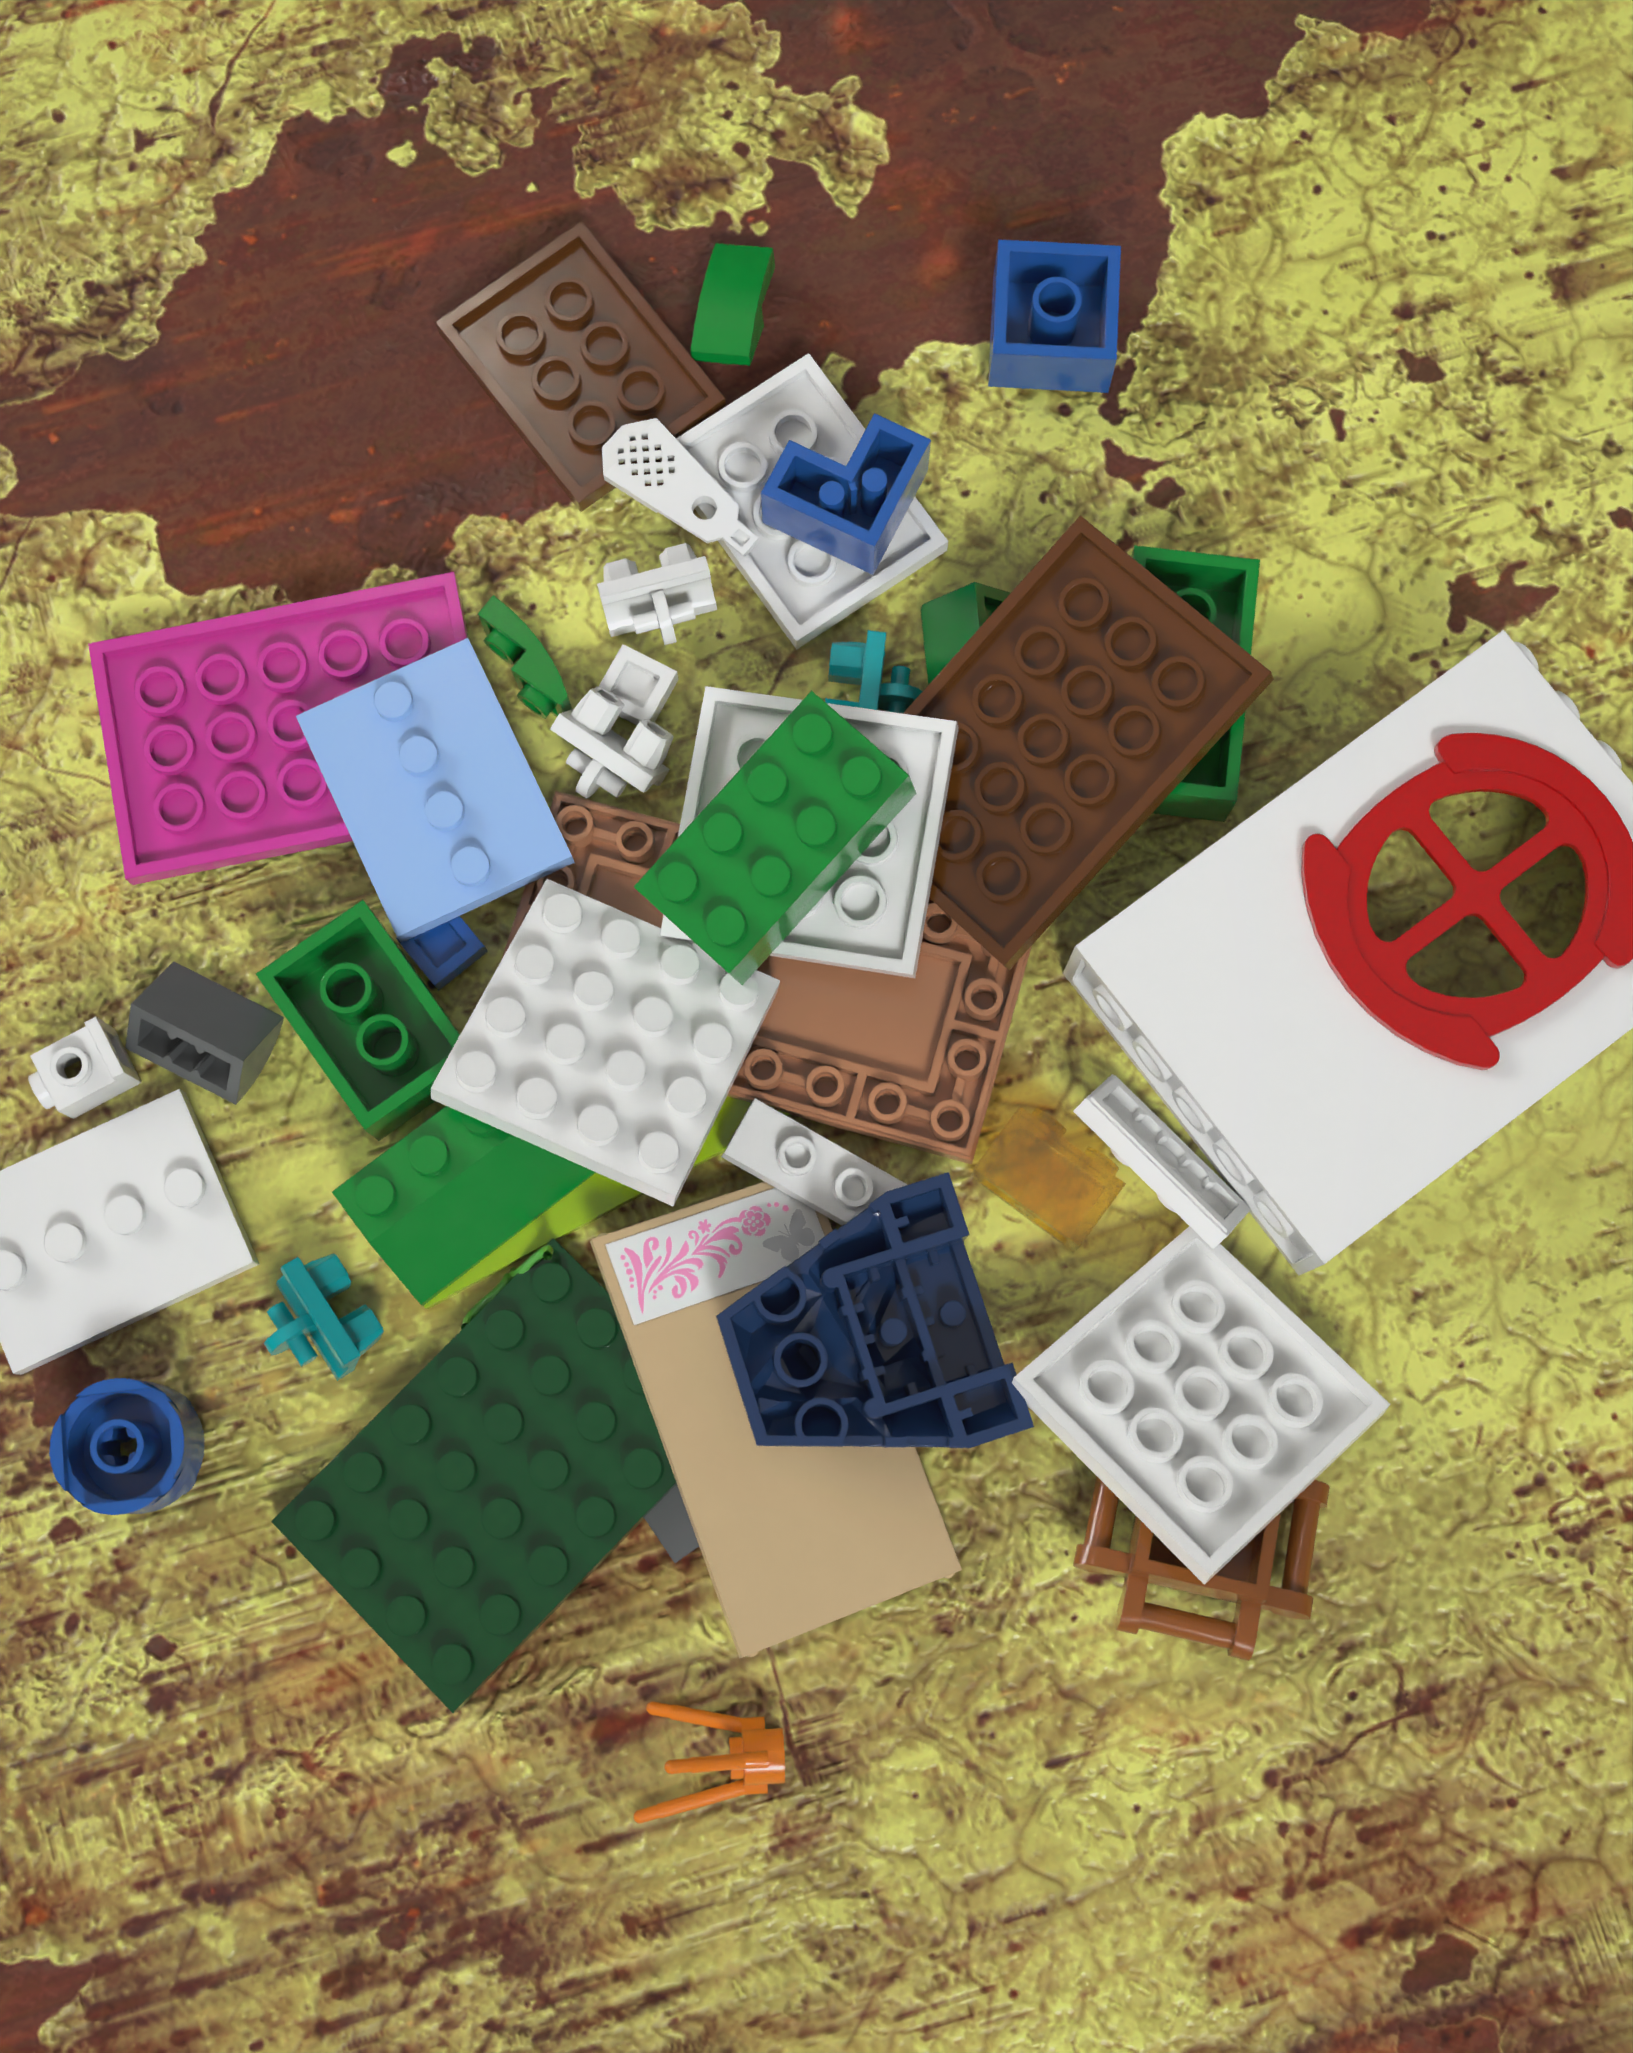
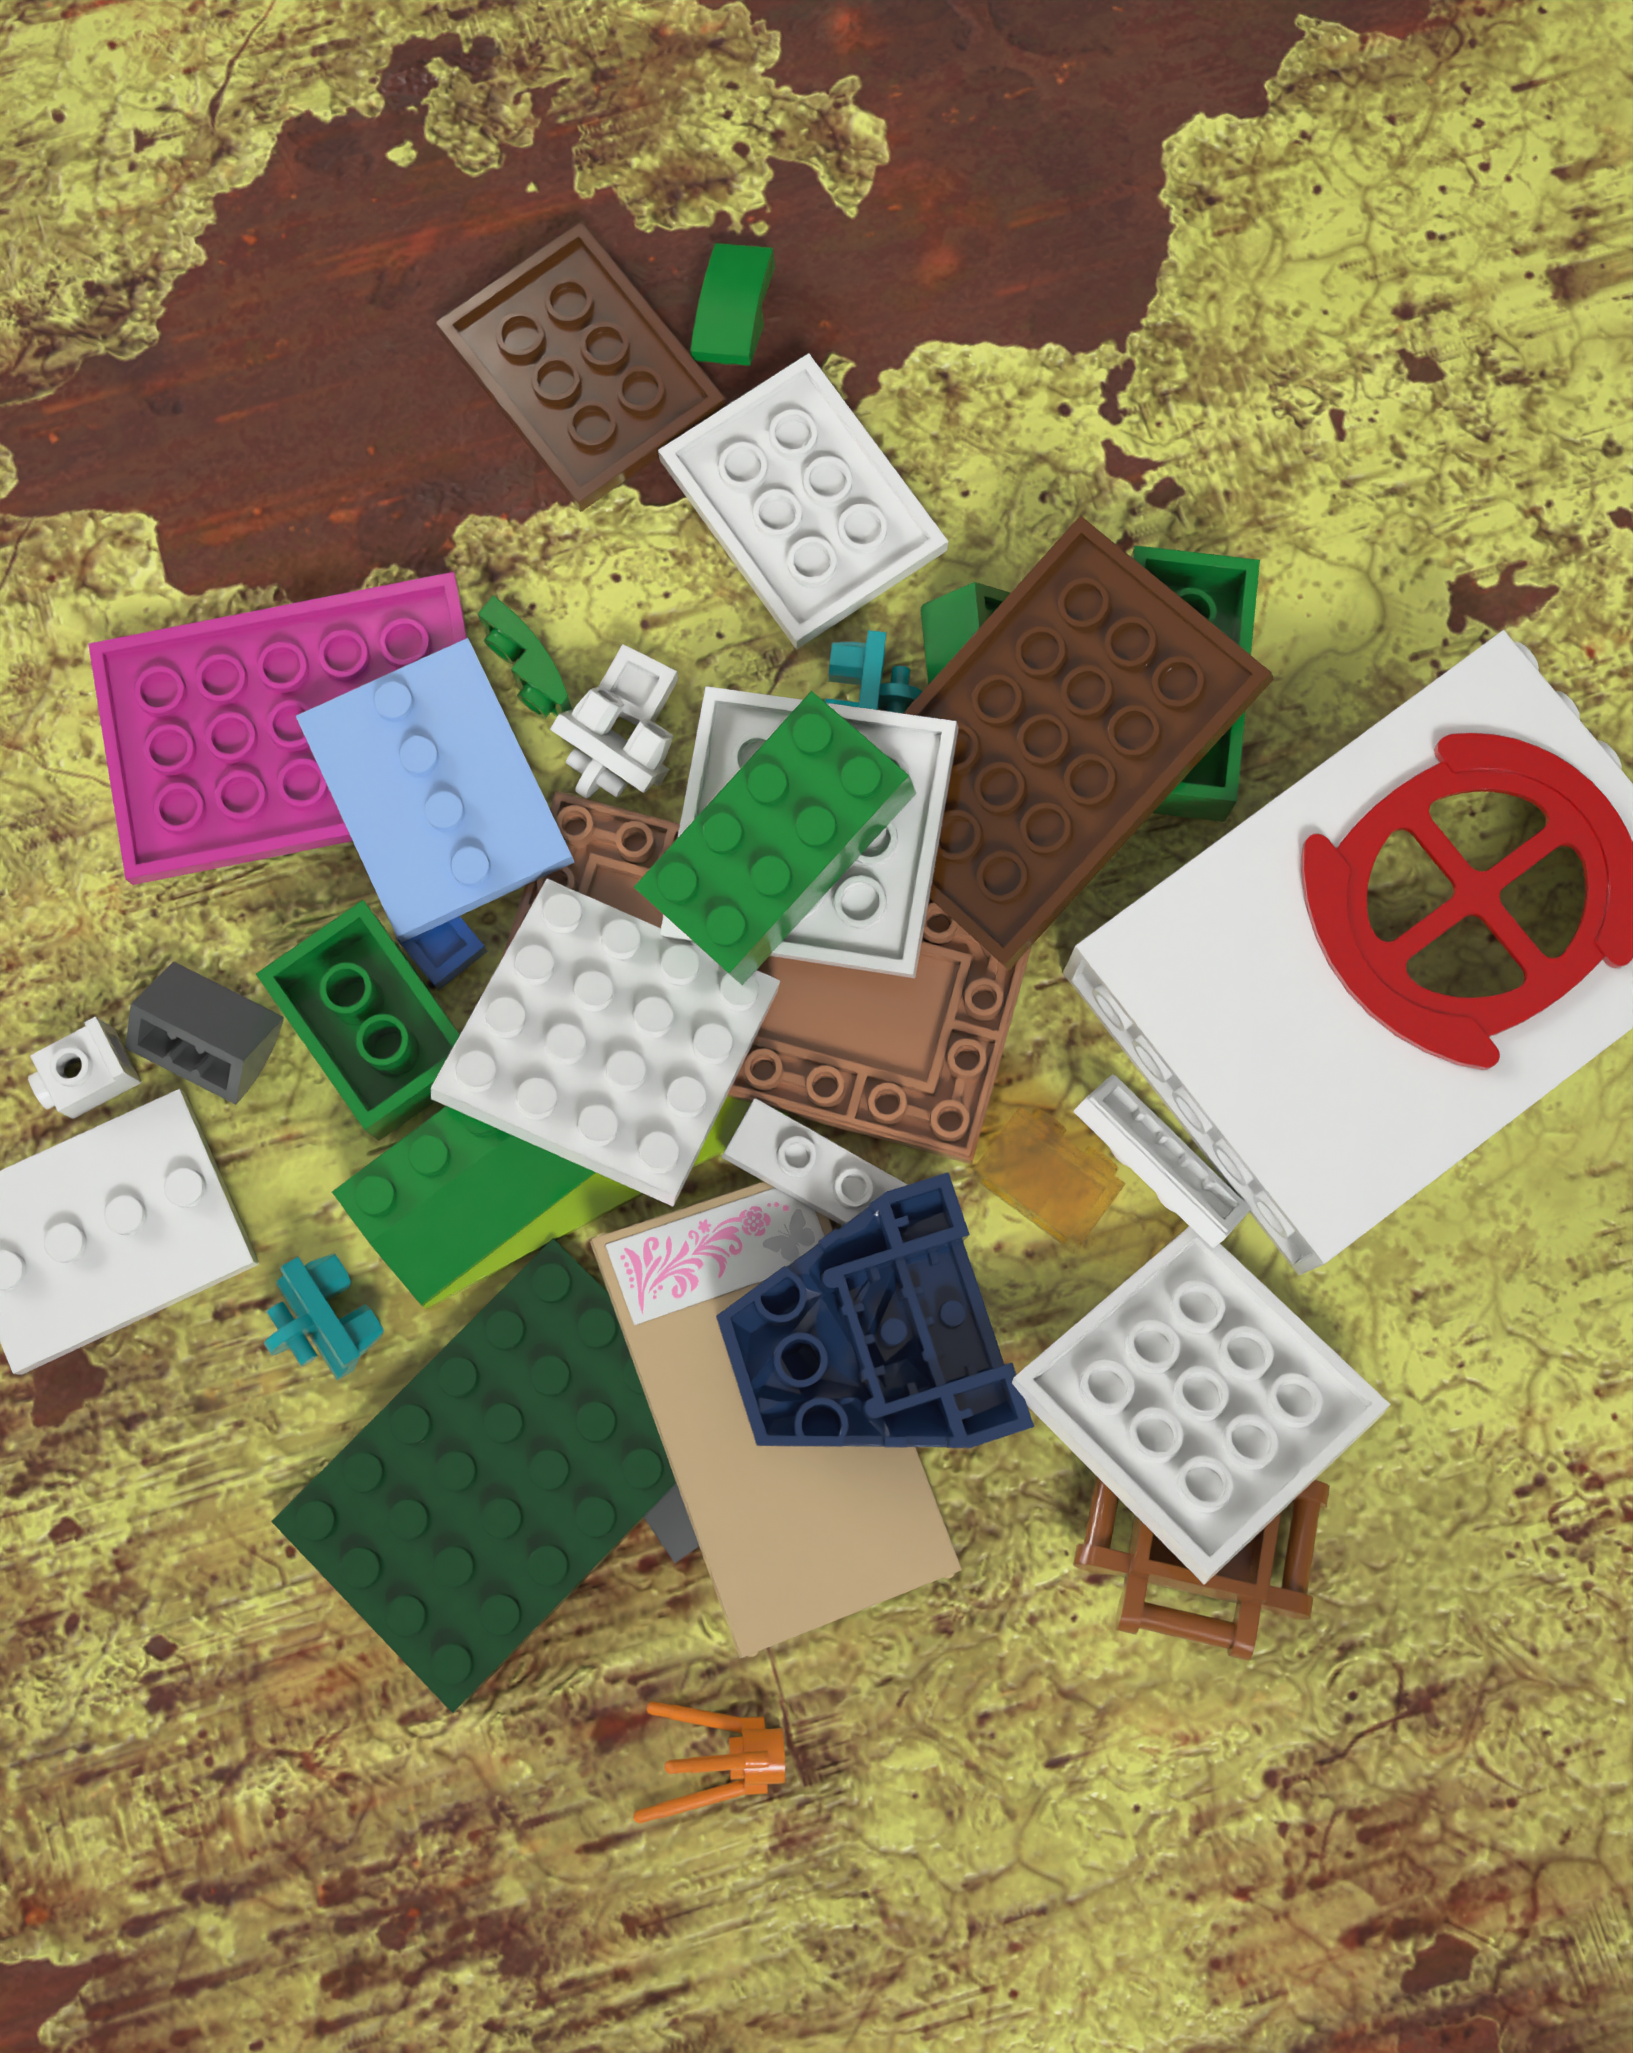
blue brick [49,1378,205,1515] -> none
bright green piece [461,1245,554,1329] -> none
white hips [597,543,717,646] -> none
white piece [602,418,759,556] -> none
blue brick [761,413,931,575] -> none
blue brick [988,239,1121,393] -> none

